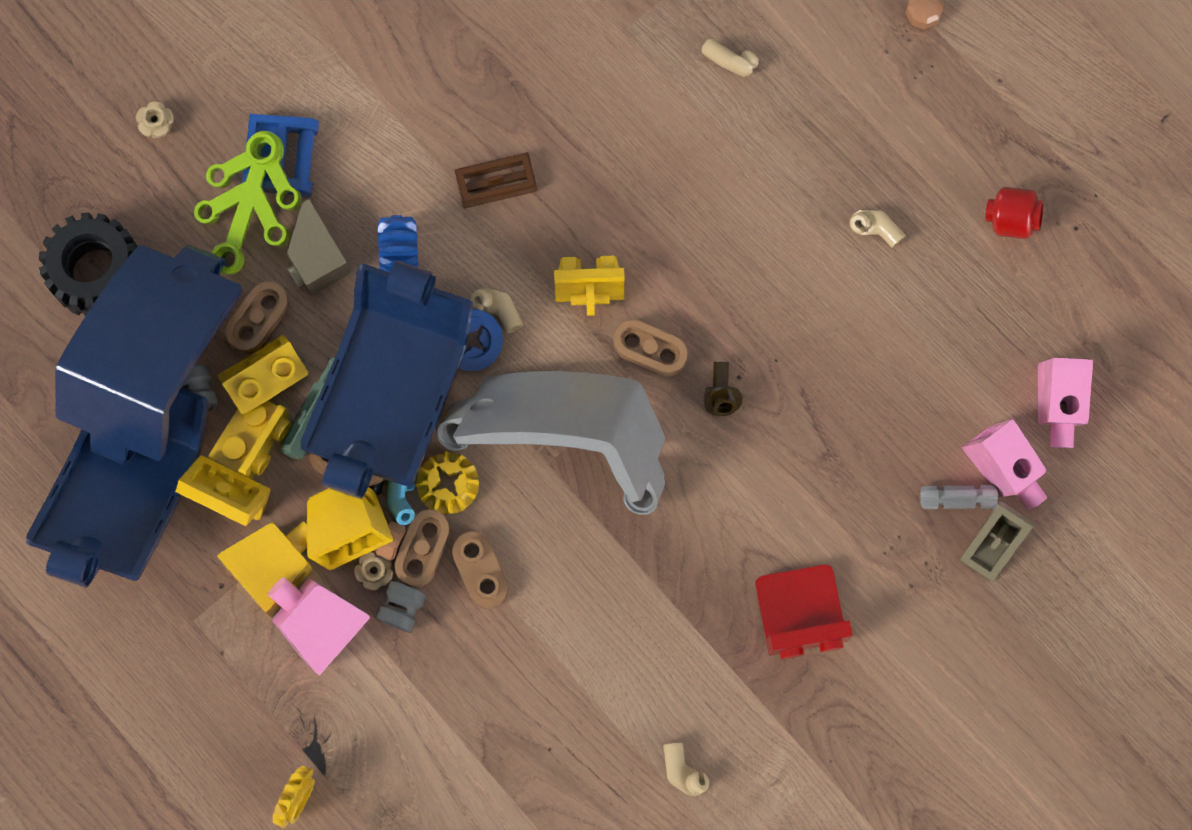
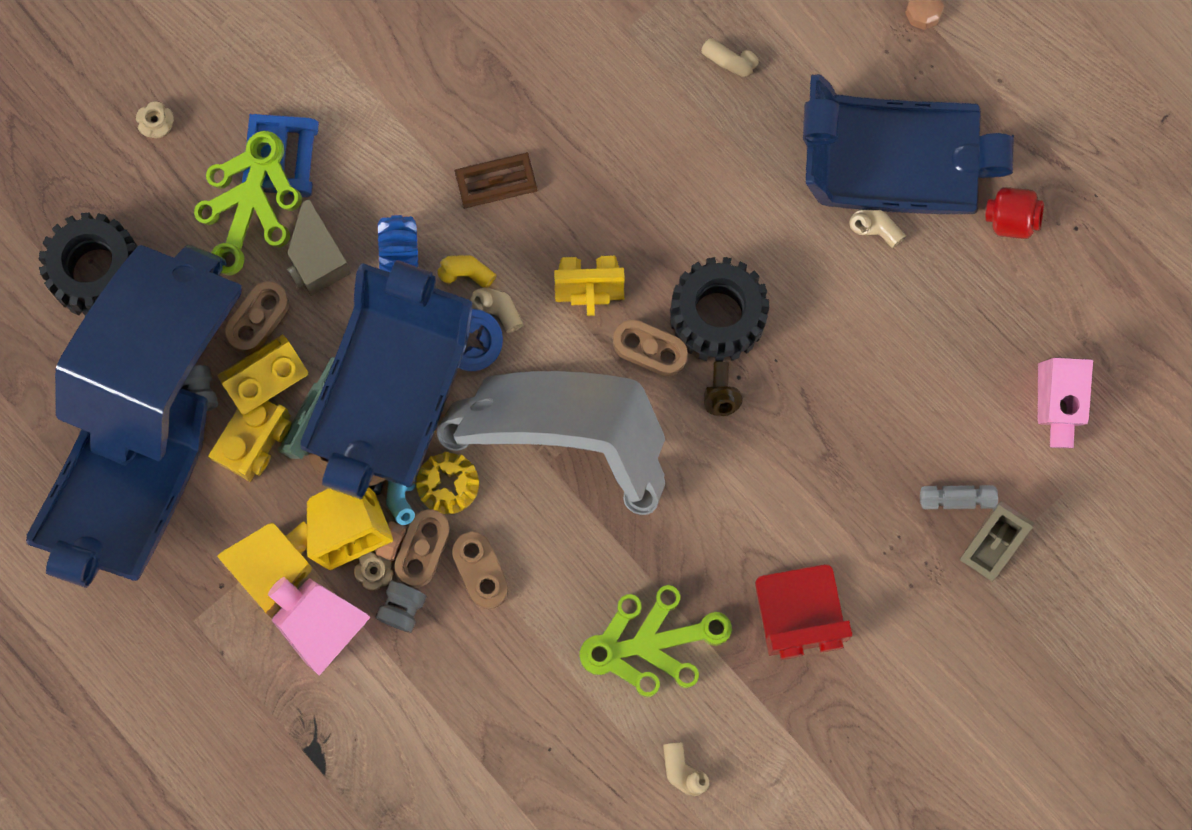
yellow bracket [176,455,271,526] -> none
yellow gear [272,765,315,829] -> none
bright pink torso [961,419,1047,511] -> none
none -> yellow arm [437,255,497,288]
none -> lime plant [580,585,732,697]
none -> black tyre [670,257,769,362]
none -> dark blue panel [803,74,1014,214]

